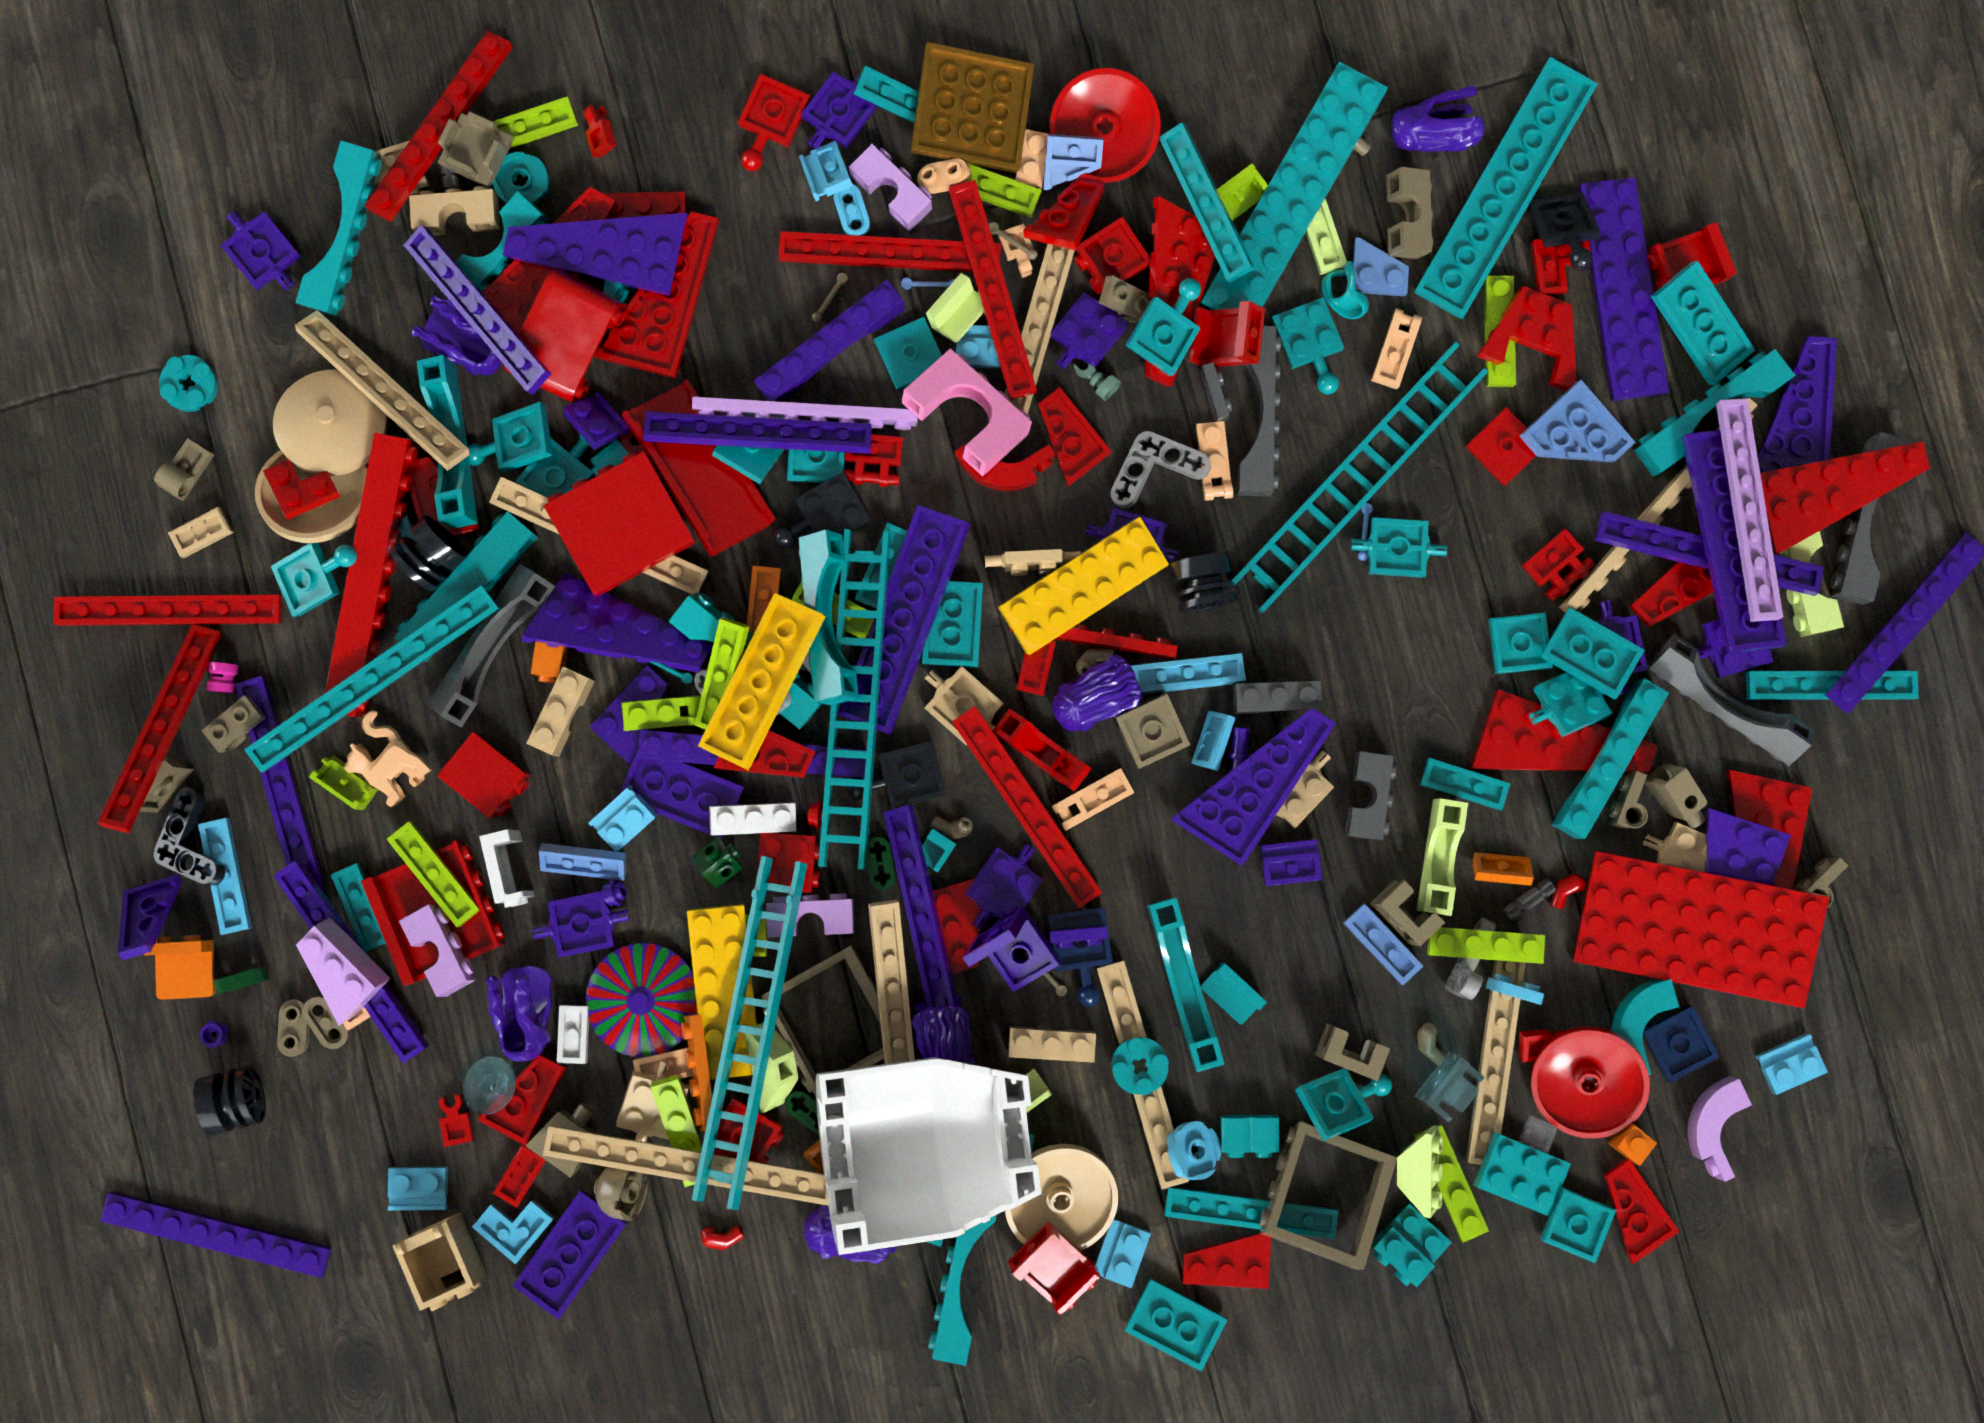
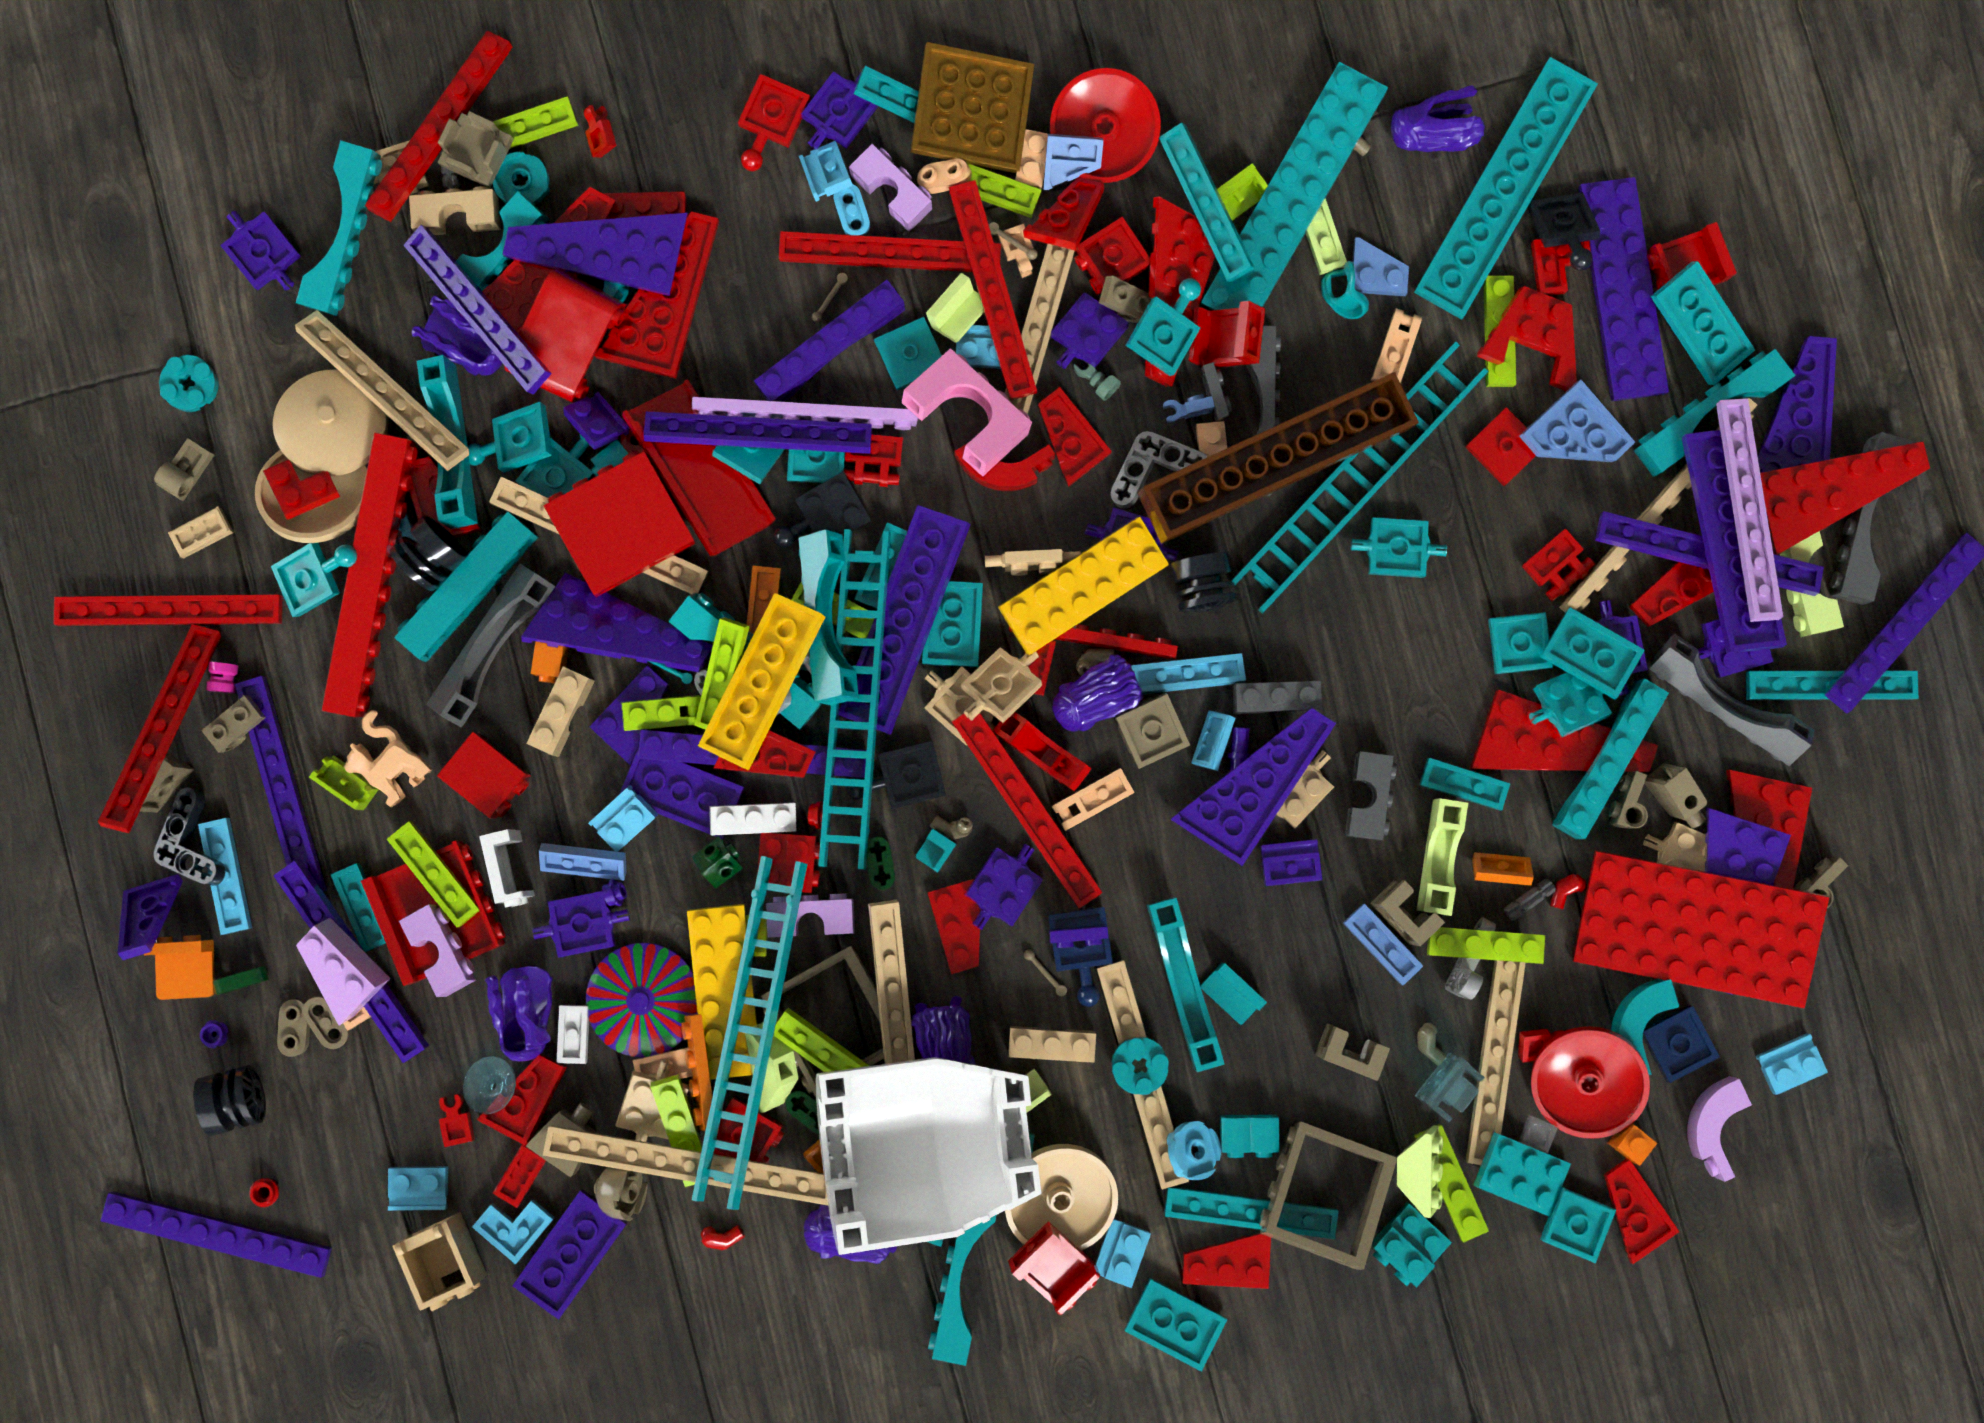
teal plate [244,585,500,773] -> none
dark purple plate [883,805,959,1008] -> none
medium blue hinge [901,278,955,290] -> none
dark purple bracket [962,906,1061,992] -> none
teal plate [1271,297,1344,395] -> none
teal plate [1295,1068,1392,1141] -> none
medium blue hinge [1358,503,1373,561] -> none
dark tan arch [1386,167,1433,259] -> none
medium azure plate [1486,974,1544,1005] -> none
none -> red plate [250,1178,279,1207]
none -> lime plate [774,1008,869,1072]
none -> tan plate [961,647,1042,723]
none -> reddish brown brick [1137,372,1419,544]
none -> medium blue plate [1163,394,1215,423]

